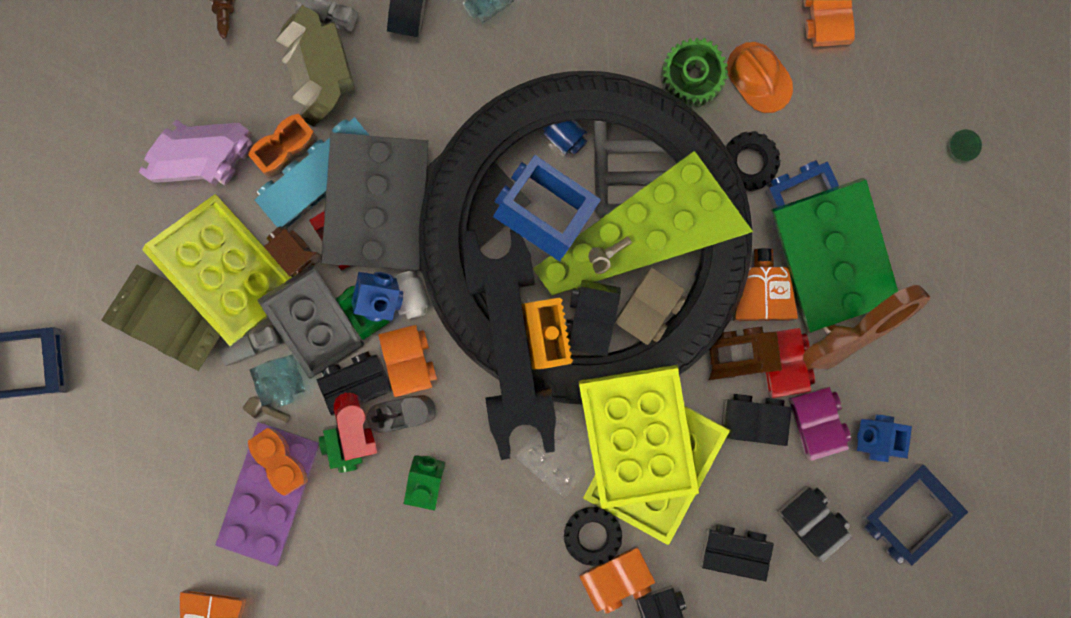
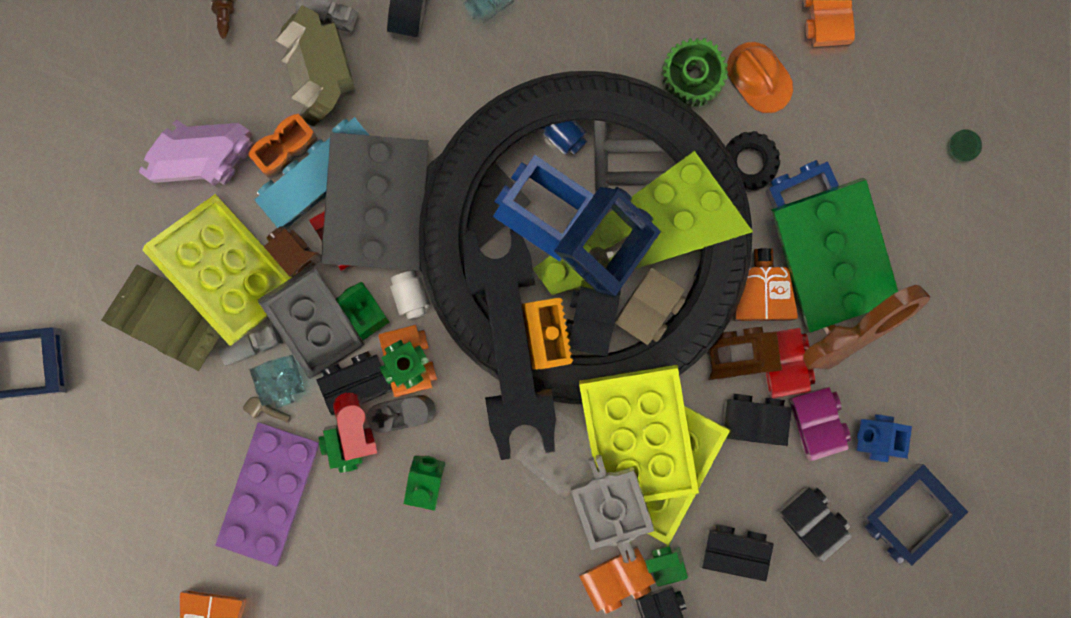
orange brick [248,428,308,496] -> none
blue brick [351,272,403,322] -> none
black tyre [564,507,622,566] -> none
none -> green brick [379,340,429,389]
none -> dark blue window [554,187,661,296]
none -> light grey plate [570,455,654,563]
none -> green bracket [645,545,688,587]

